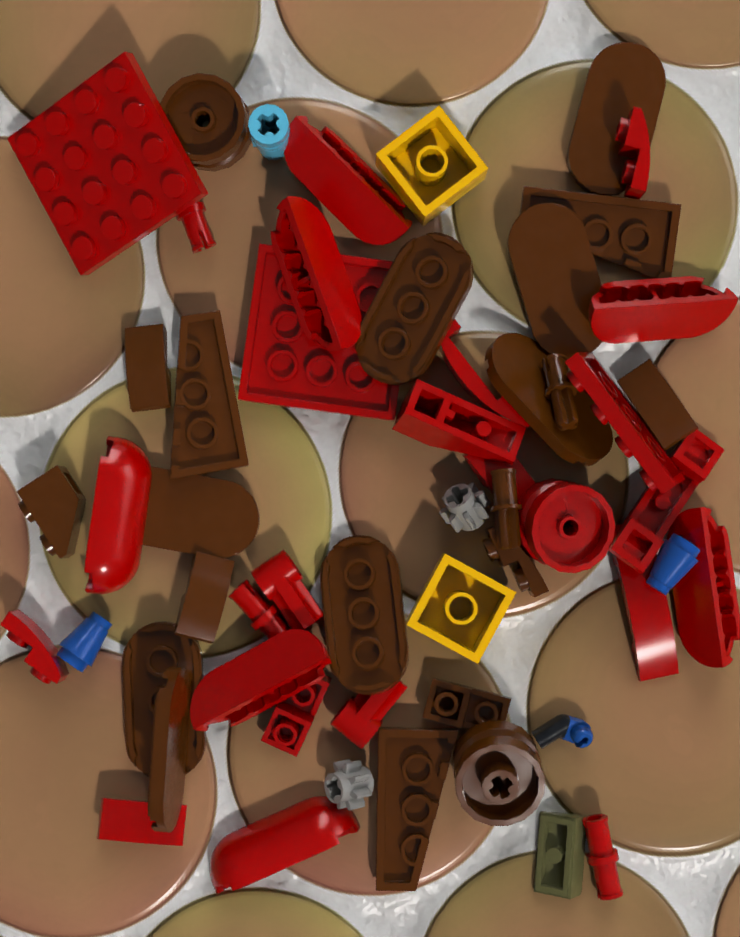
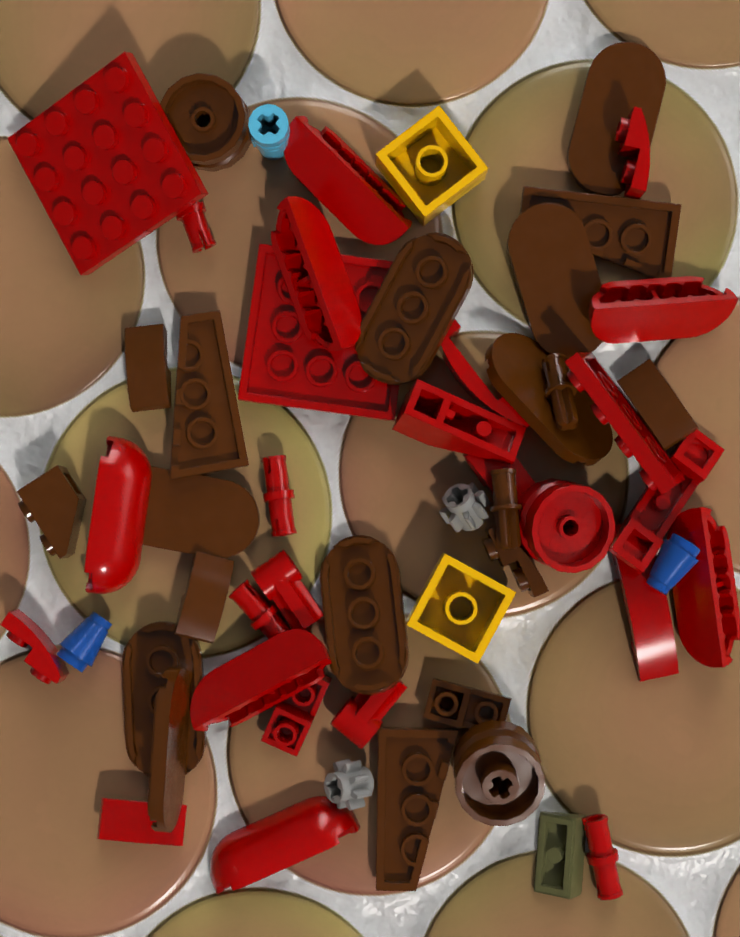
arm [531,714,593,749] -> none
none -> red pin [261,455,297,537]

